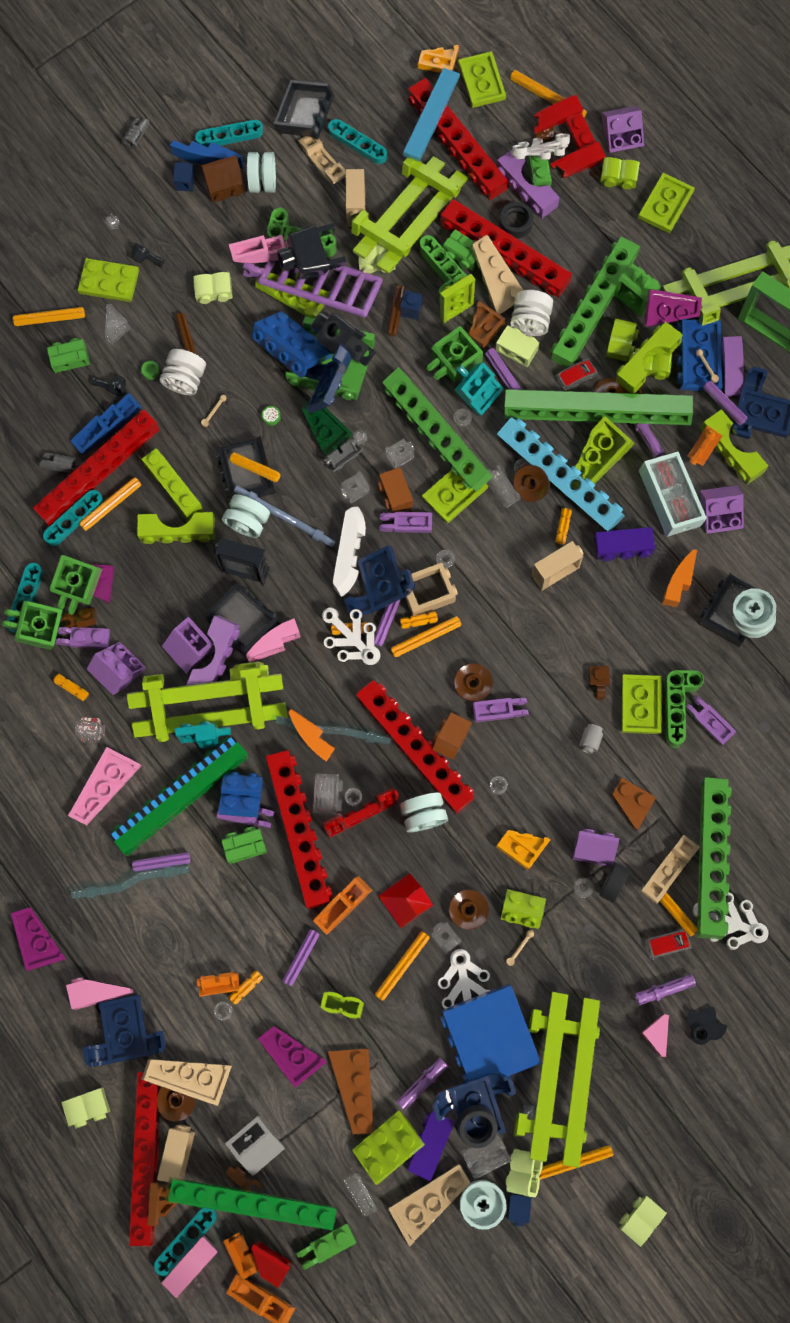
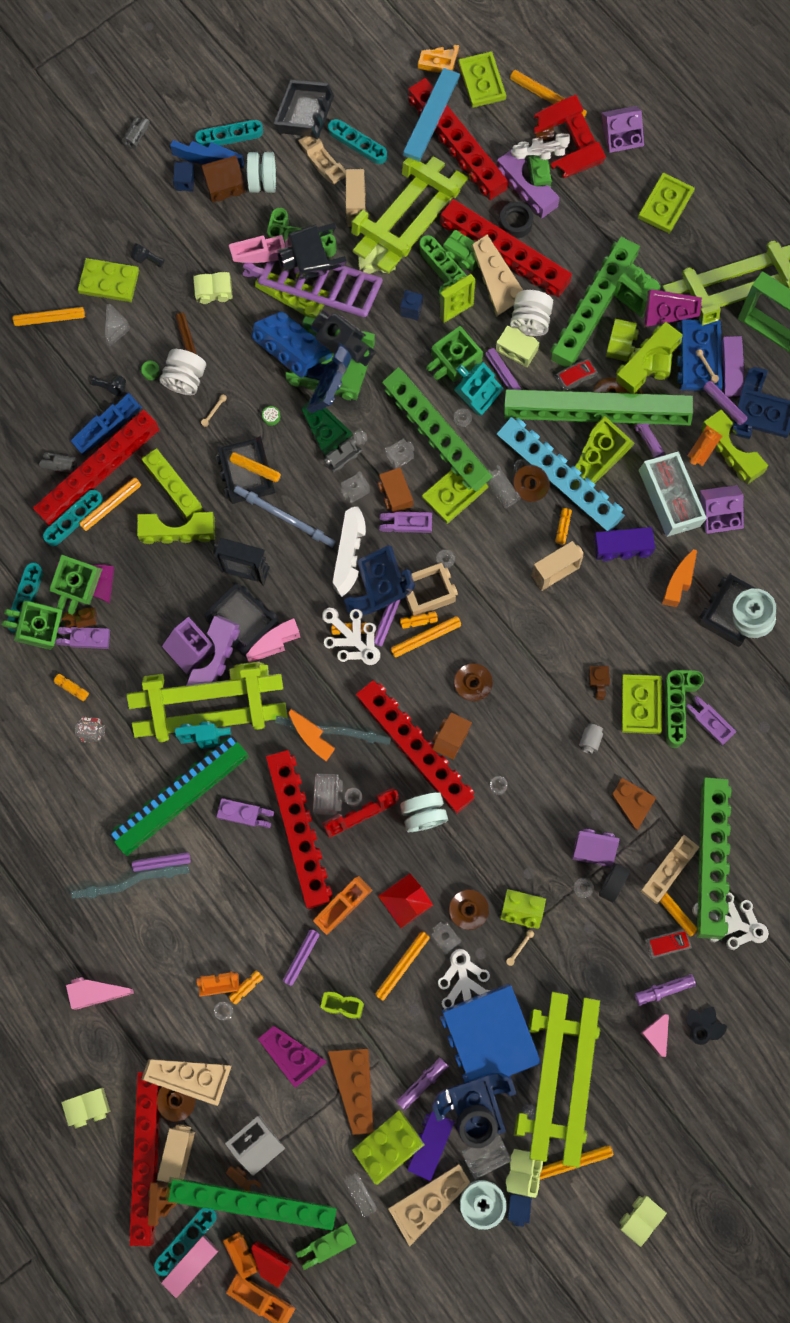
magenta wing [11,907,66,972] -> none
bright green brick [47,338,90,373] -> none
bright pink wing [68,747,142,826] -> none
dark blue piece [82,995,166,1067] -> none
medium lavender slope [87,642,146,695] -> none
clear plate [105,213,120,231] -> none
blue plate [218,772,263,818] -> none
light aqua wheel [222,494,270,538] -> none
bright green brick [222,827,267,864] -> none
reddish brown axle [387,285,405,337] -> none
dark orange wing [469,301,507,348] -> none
medium lavender hinge [473,698,529,723] -> none
light orange wing [496,830,550,870] -> none
lime brick [600,157,640,190] -> none

